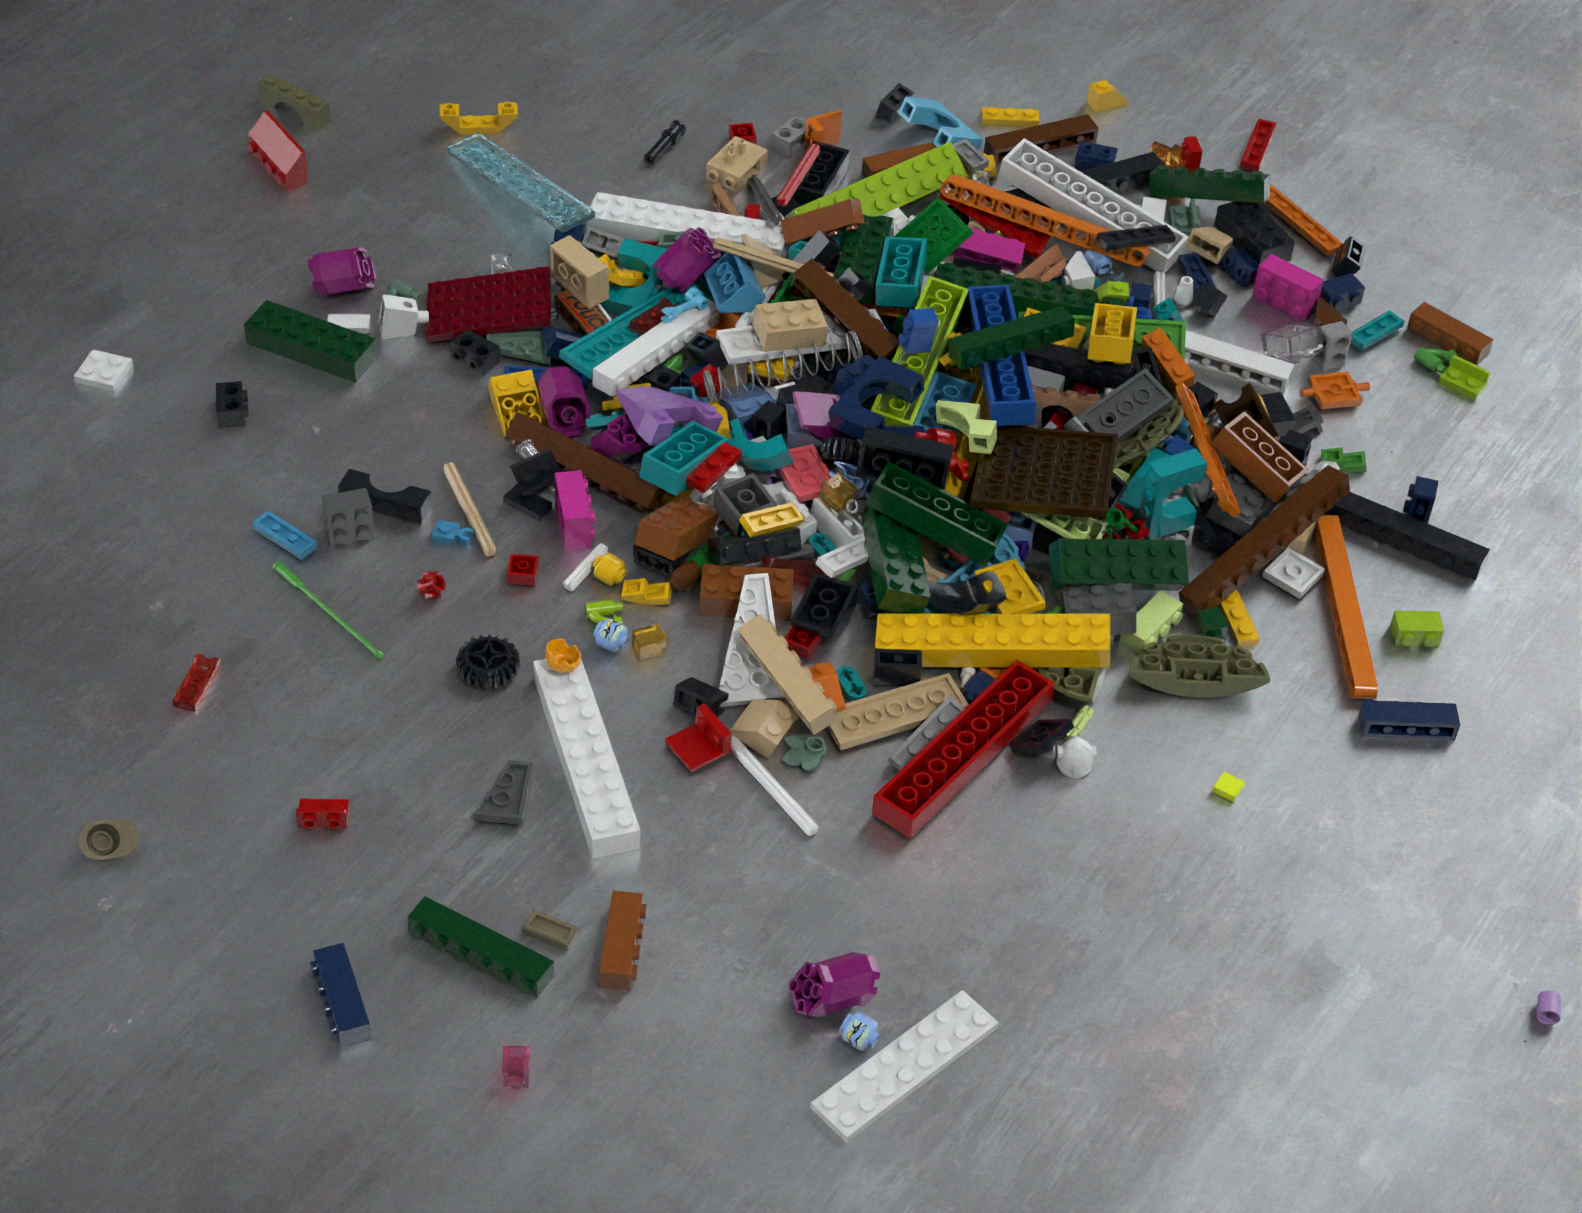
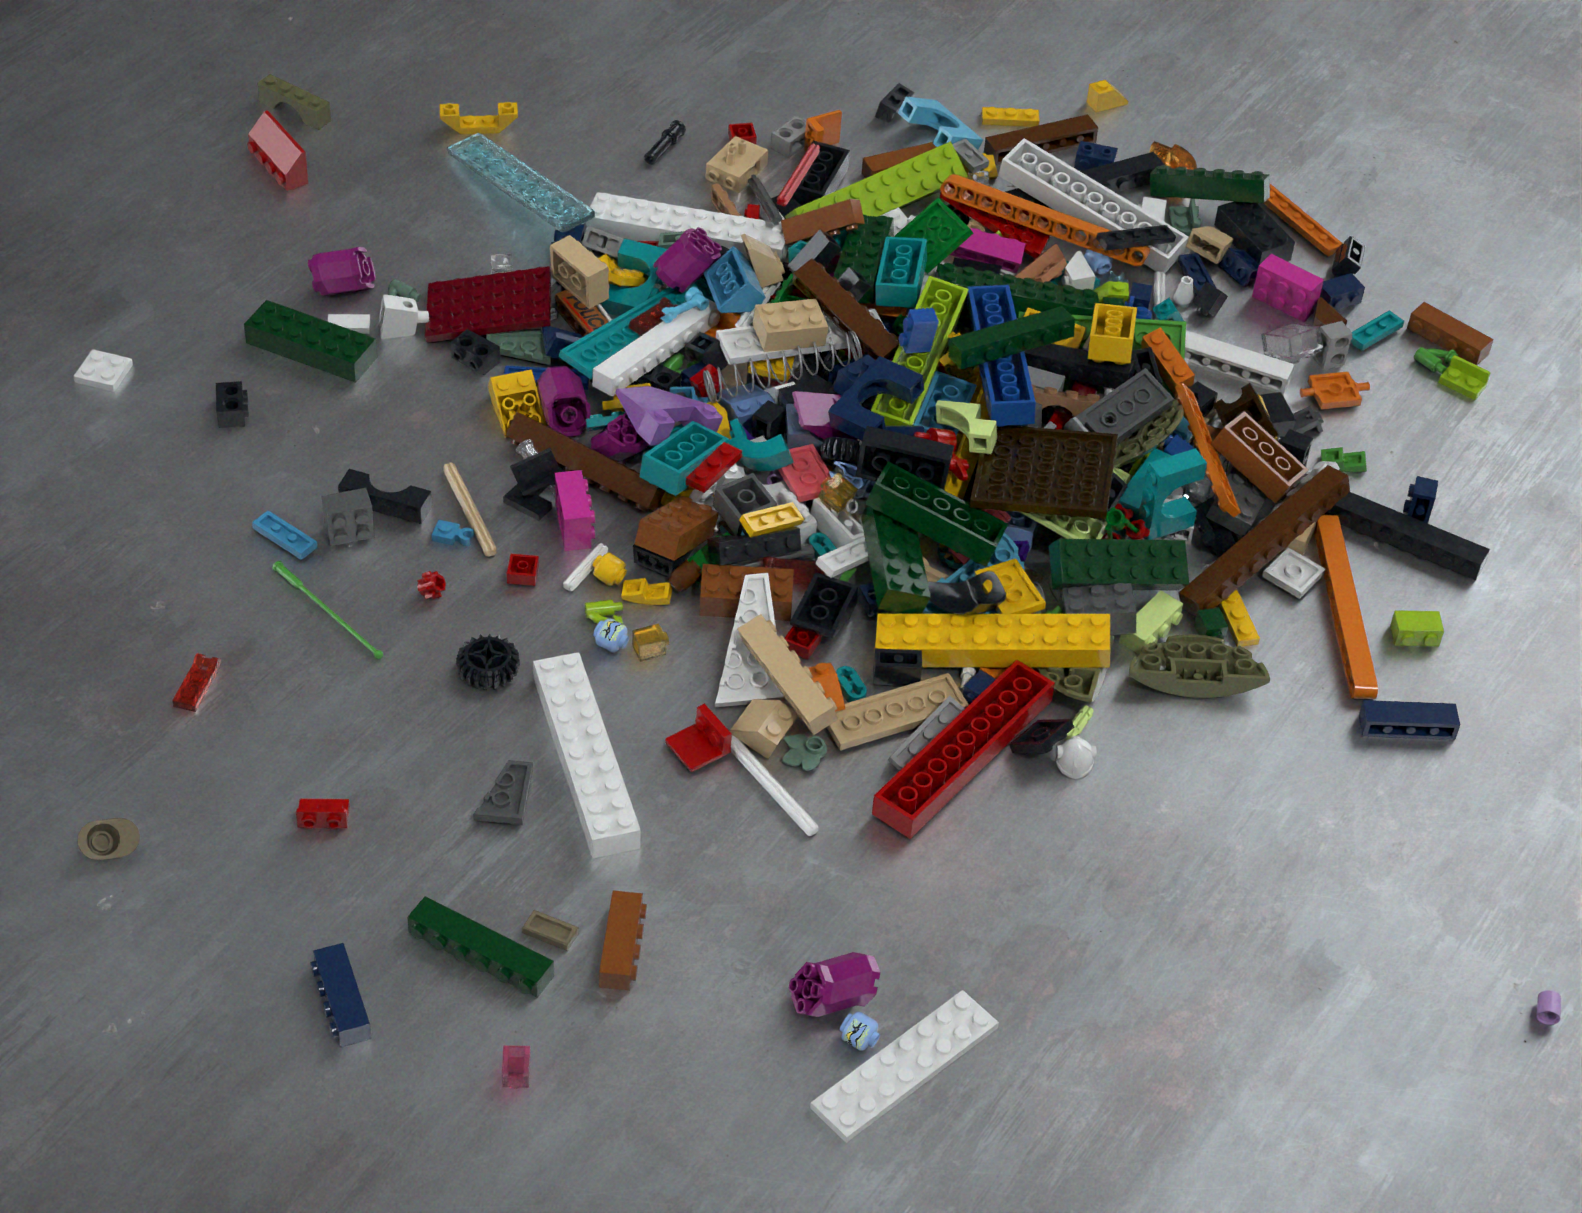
light orange hair [545,638,582,673] -> none
black hinge [673,677,729,717] -> none
tan axle [713,237,834,277] -> none
red piece [1180,136,1203,170] -> none
sand green plate [1181,483,1200,508] -> none
neon yellow tile [1212,772,1245,802] -> none
red plate [1240,118,1277,171] -> none

